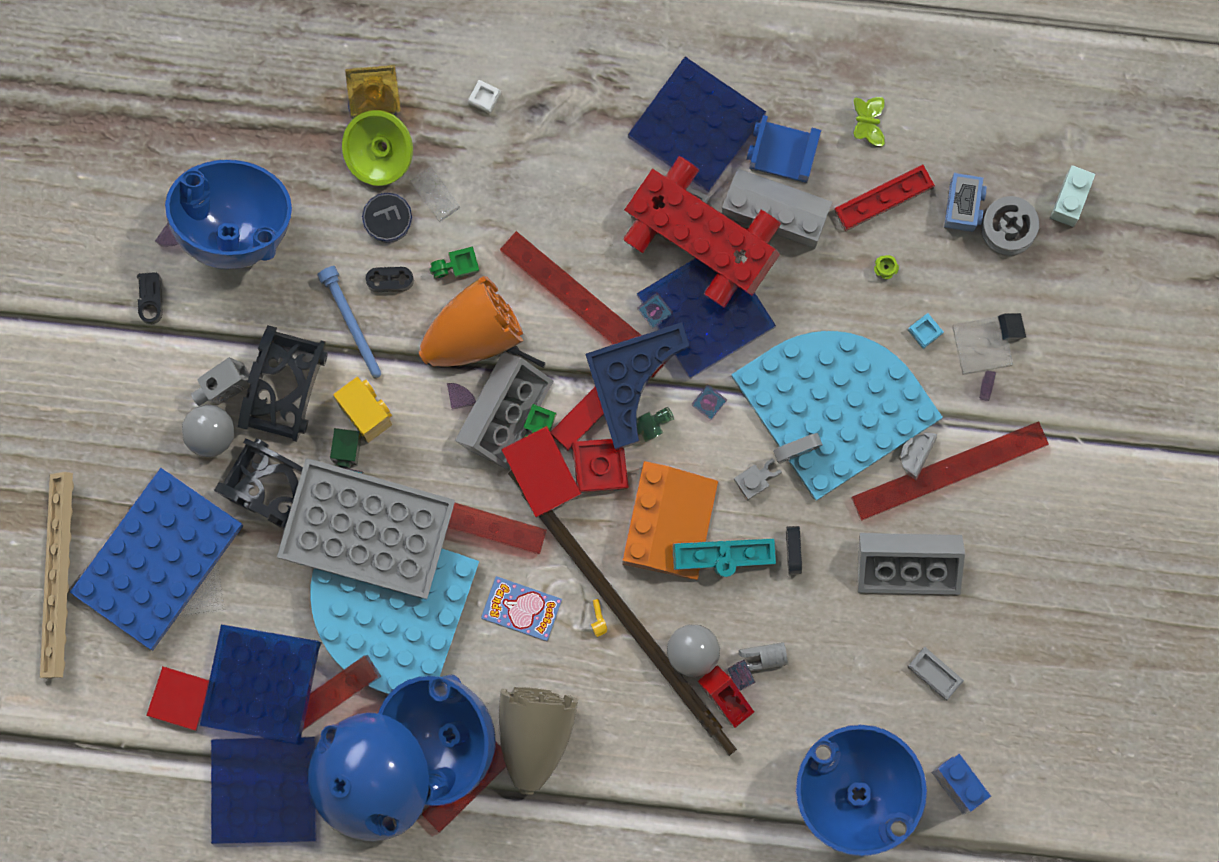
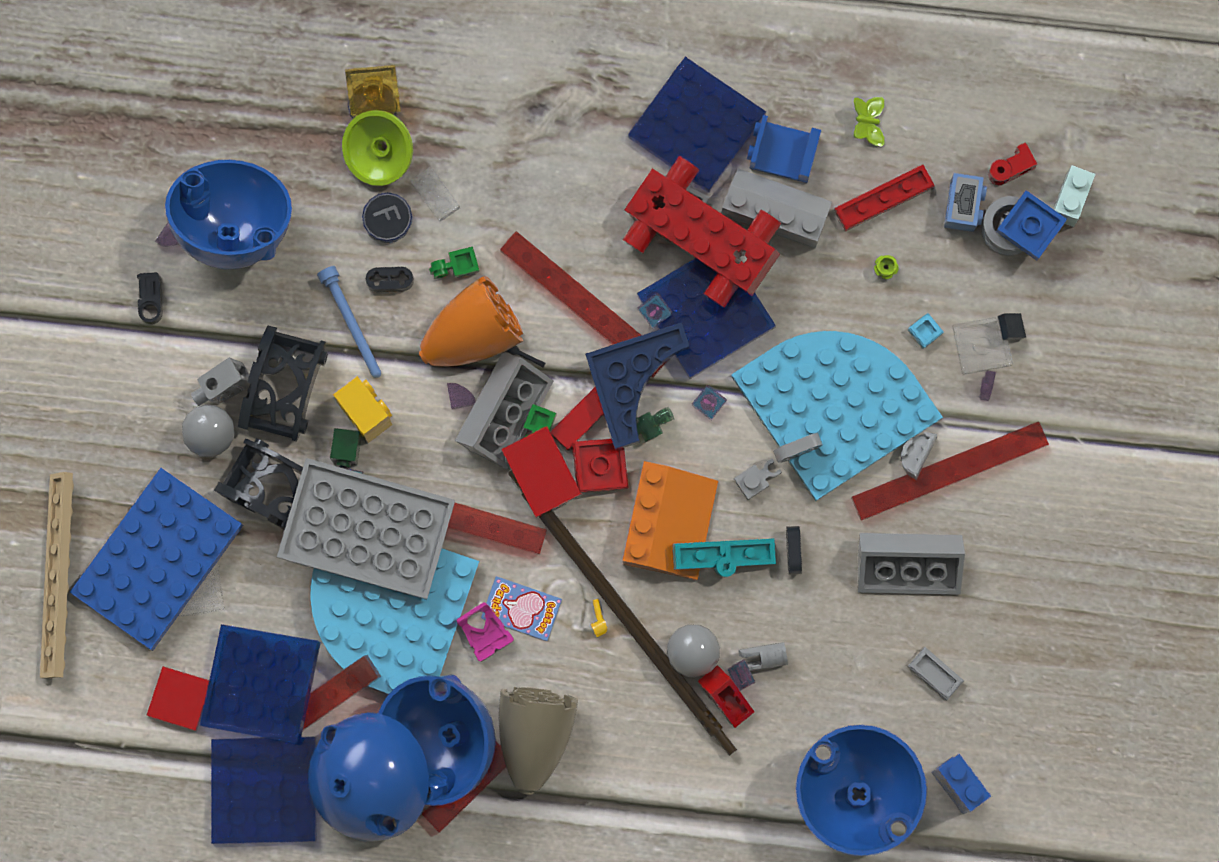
white tile [468,80,501,114] -> none
none -> dark pink piece [456,602,514,662]
none -> red leg [988,142,1037,186]
none -> blue tile [996,190,1067,261]

